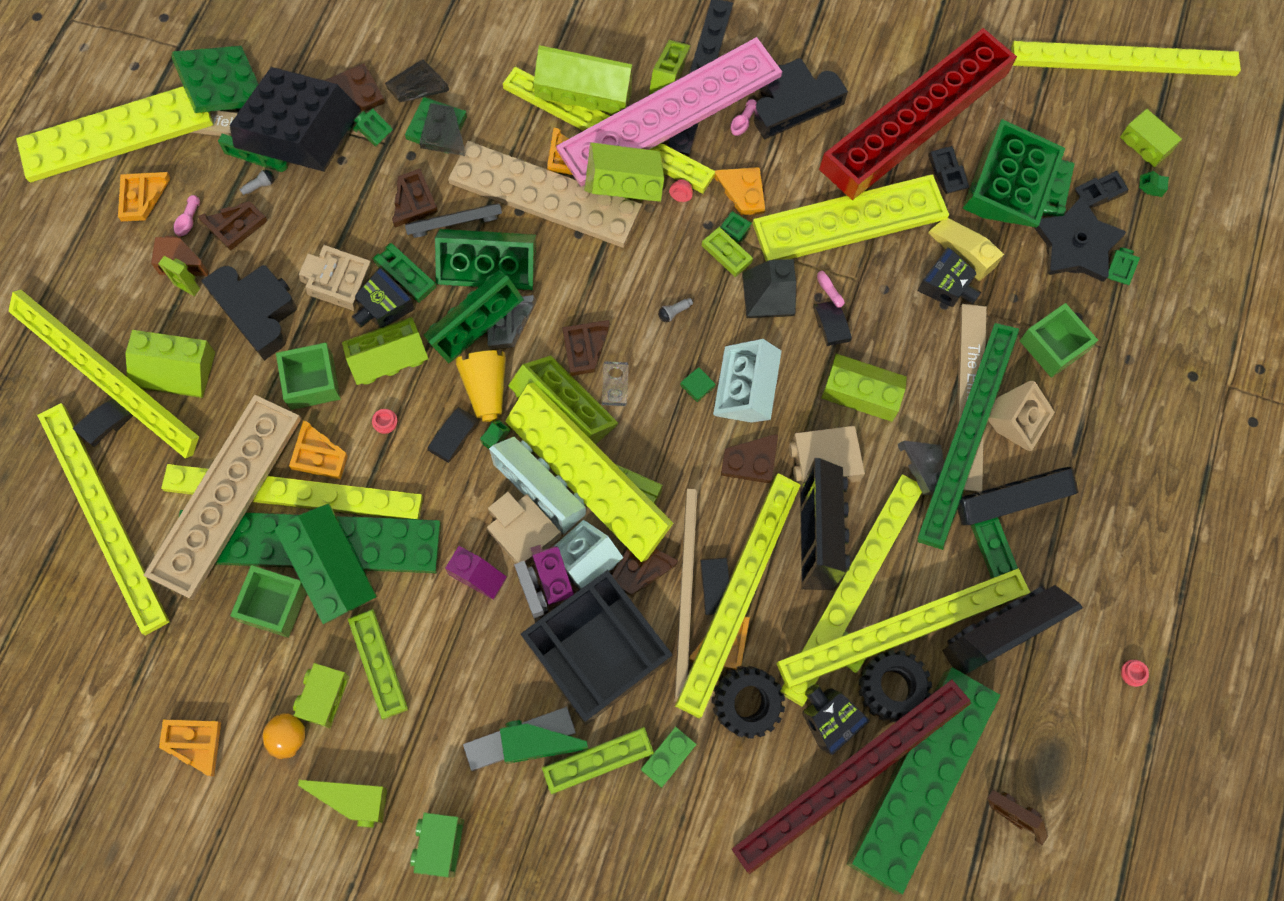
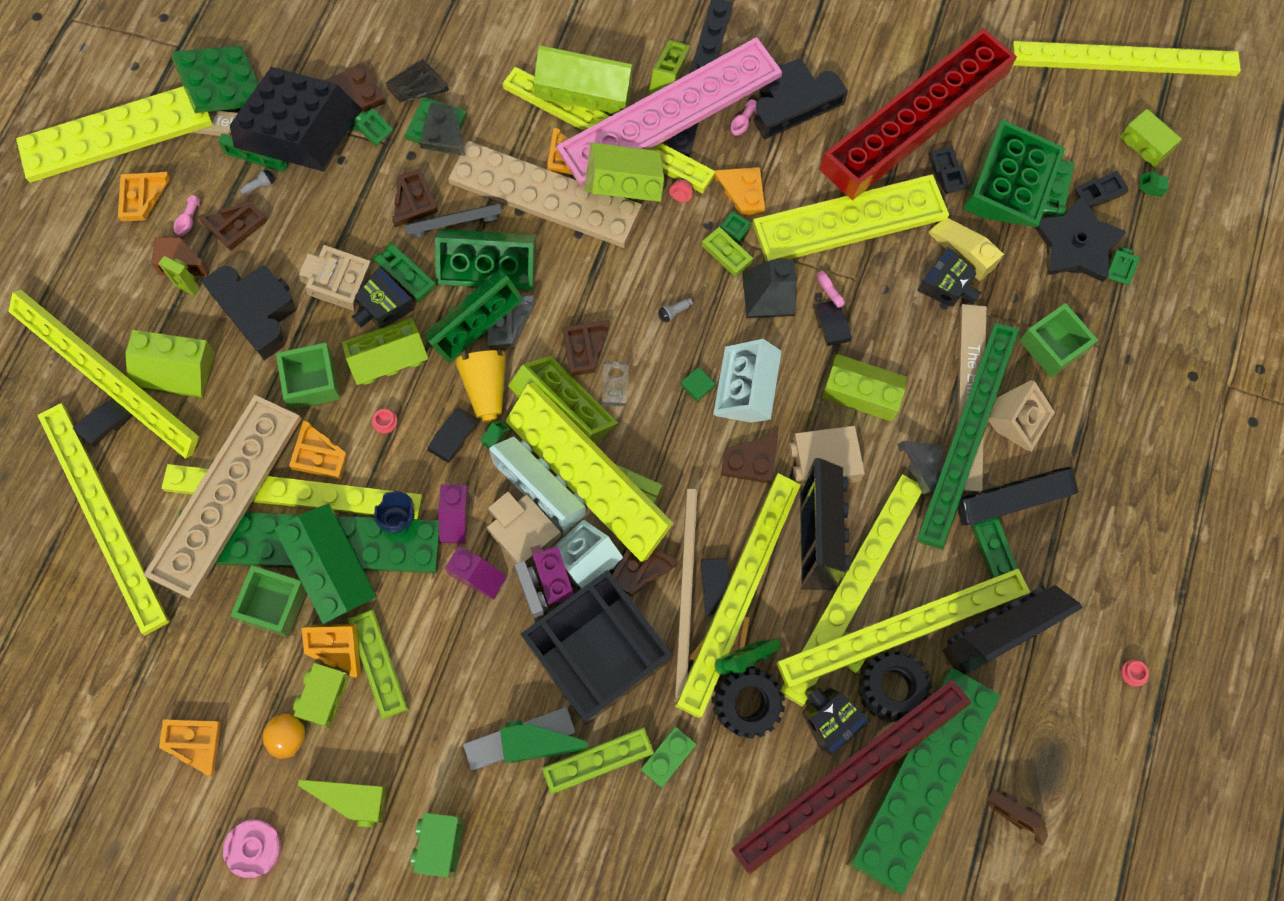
none -> bright pink tile [223,820,282,878]
none -> light orange wing [301,624,361,677]
none -> dark blue hair [374,491,415,534]
none -> magenta slope [438,484,470,544]
none -> green plate [715,638,781,674]

